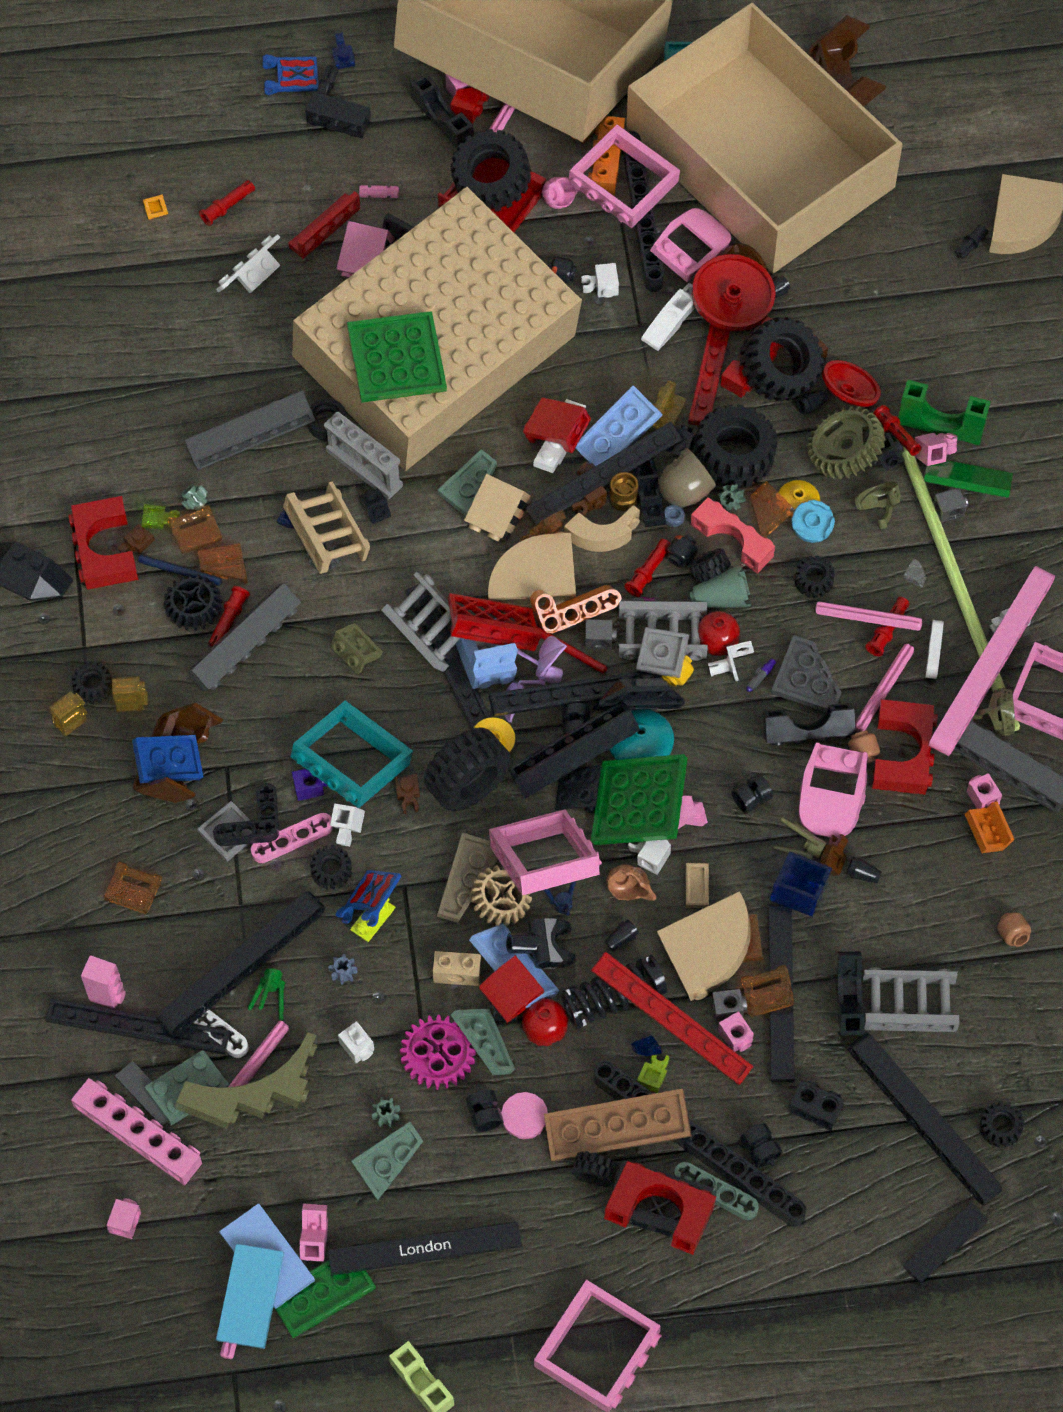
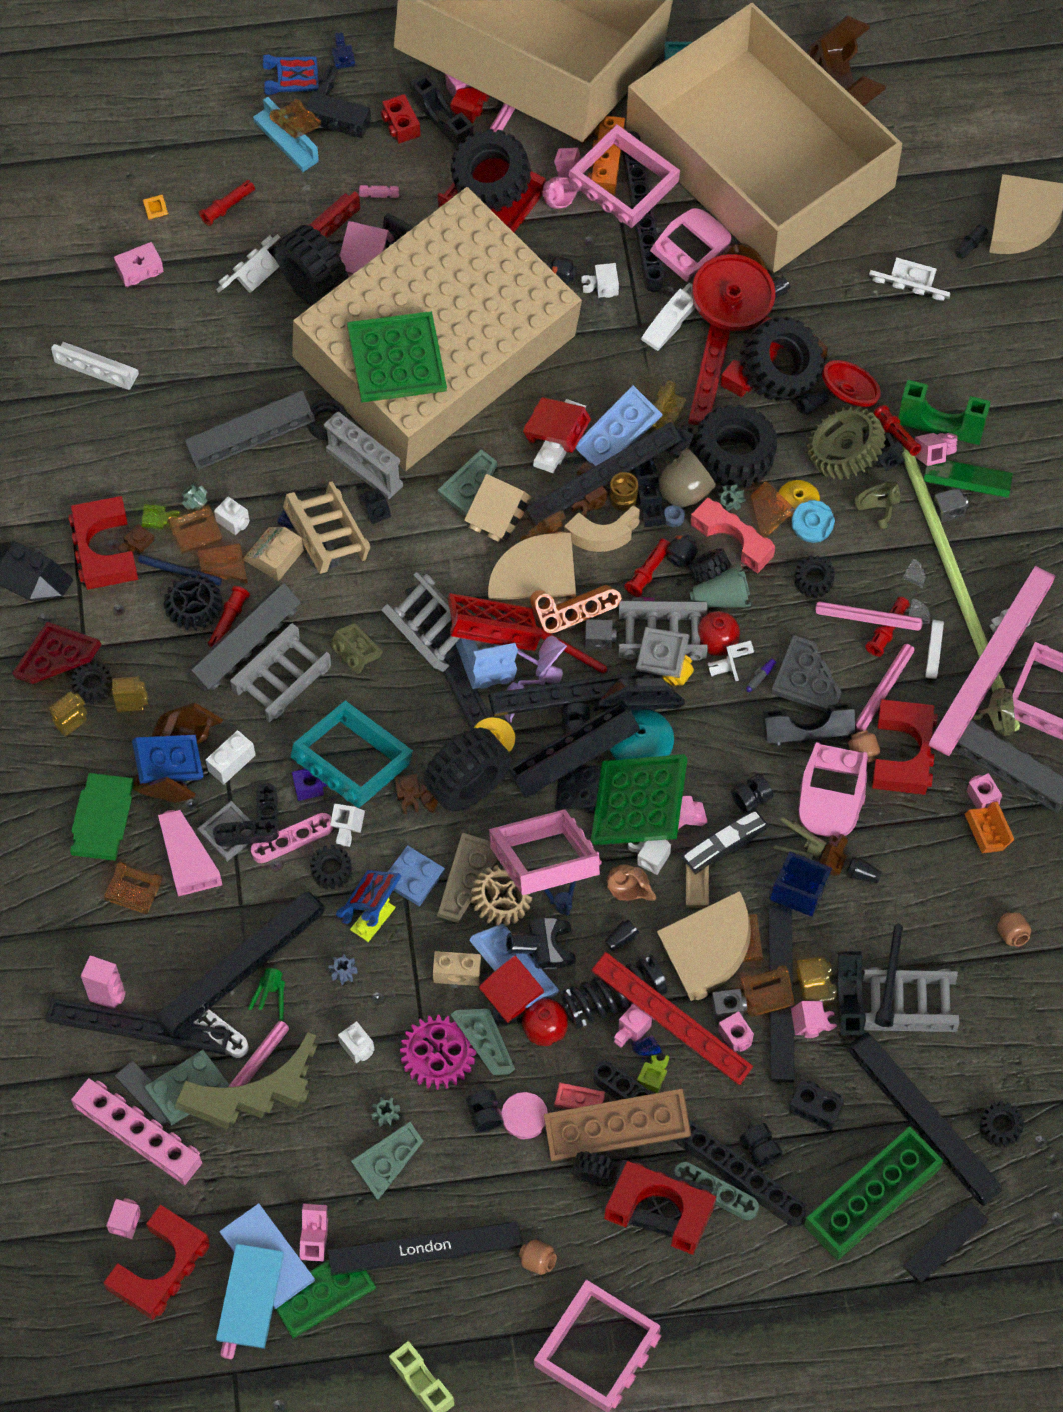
none -> dark red plate [12,622,102,684]
none -> white fence [51,342,139,390]
none -> green piece [70,773,134,861]
none -> red arch [104,1205,209,1320]
none -> bright pink brick [114,242,164,287]
none -> bright pink slope [158,810,222,896]
none -> white brick [206,730,255,785]
none -> white brick [214,497,249,535]
none -> light grey fence [230,623,331,723]
none -> tan slope [243,527,304,581]
none -> medium azure fence [253,97,319,172]
none -> clear orange plate [269,99,321,139]
none -> black tyre [274,225,349,305]
none -> red brick [381,94,421,144]
none -> medium blue plate [388,845,445,907]
none -> reddish brown tile [420,784,439,814]
none -> nougat head [519,1239,557,1275]
none -> coral plate [554,1082,605,1110]
none -> bright pink brick [555,148,581,177]
none -> bright pink brick [614,1004,652,1048]
none -> slope [681,809,769,875]
none -> bright pink brick [791,1001,837,1038]
none -> clear yellow brick [796,956,837,1006]
none -> green brick [804,1126,943,1261]
none -> white bracket [869,258,950,301]
none -> black piece [875,923,903,1027]
none -> clear tile [909,598,930,625]

